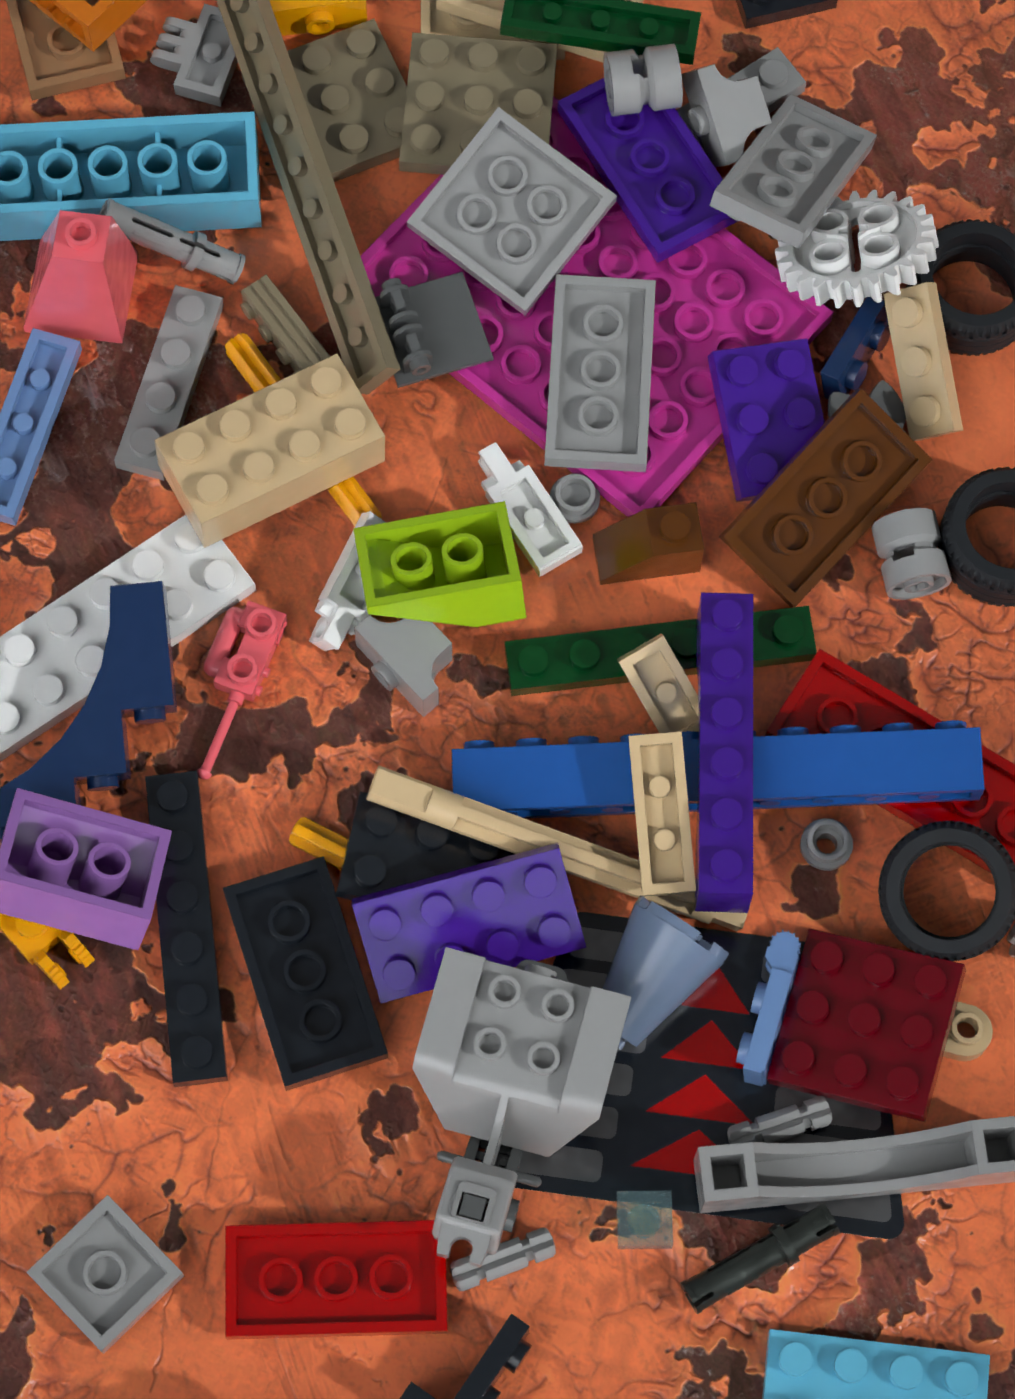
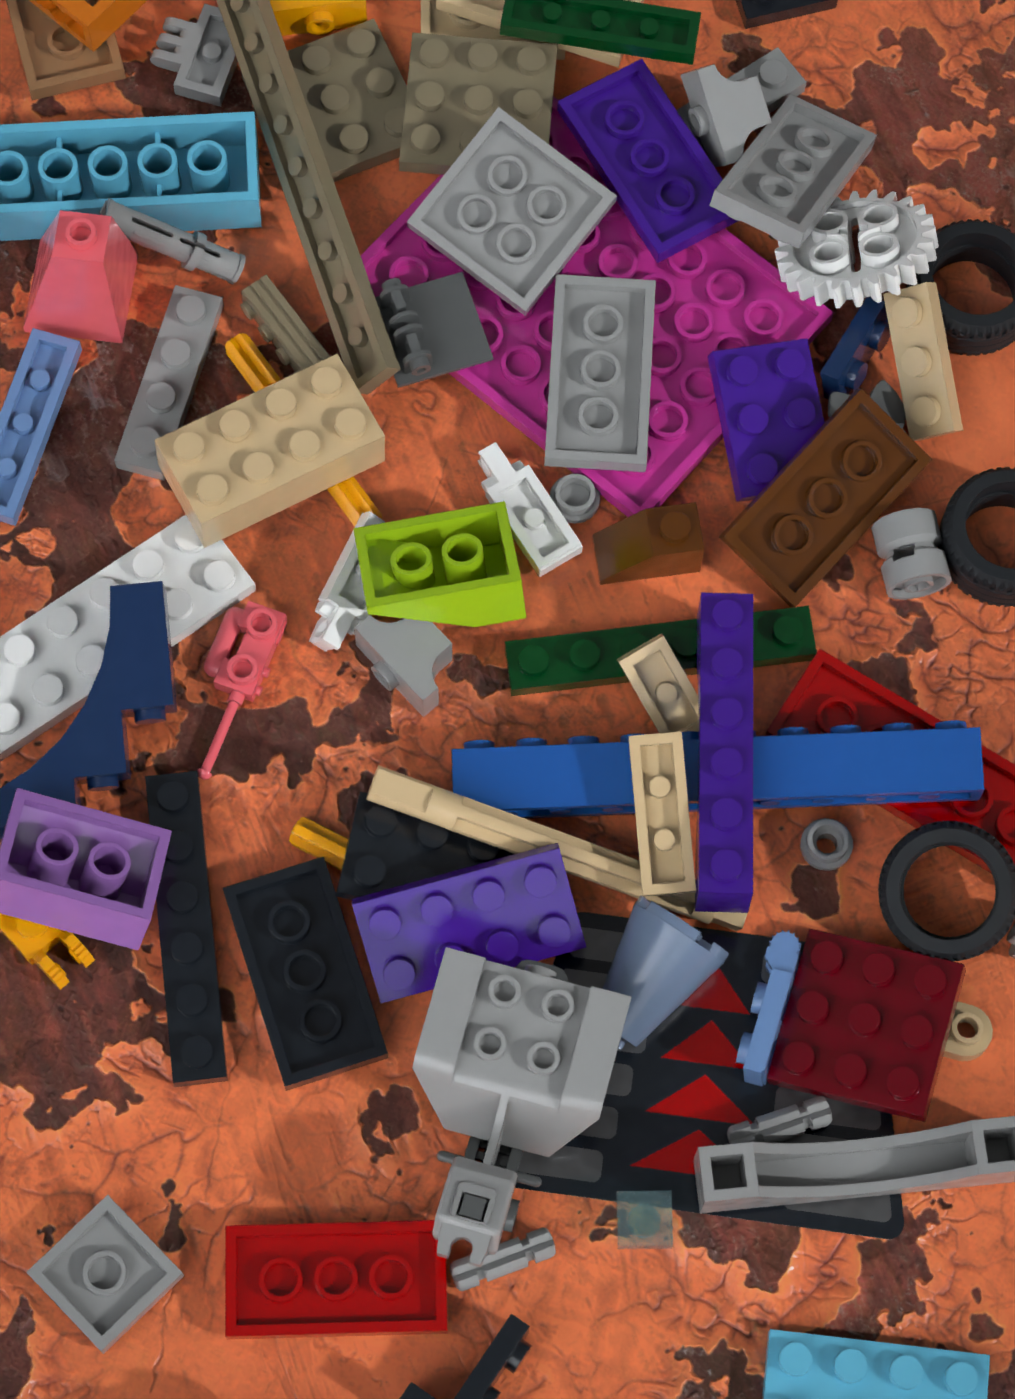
light grey wheel [603,44,683,116] -> none
pearl dark grey pin [680,1203,840,1314] -> none

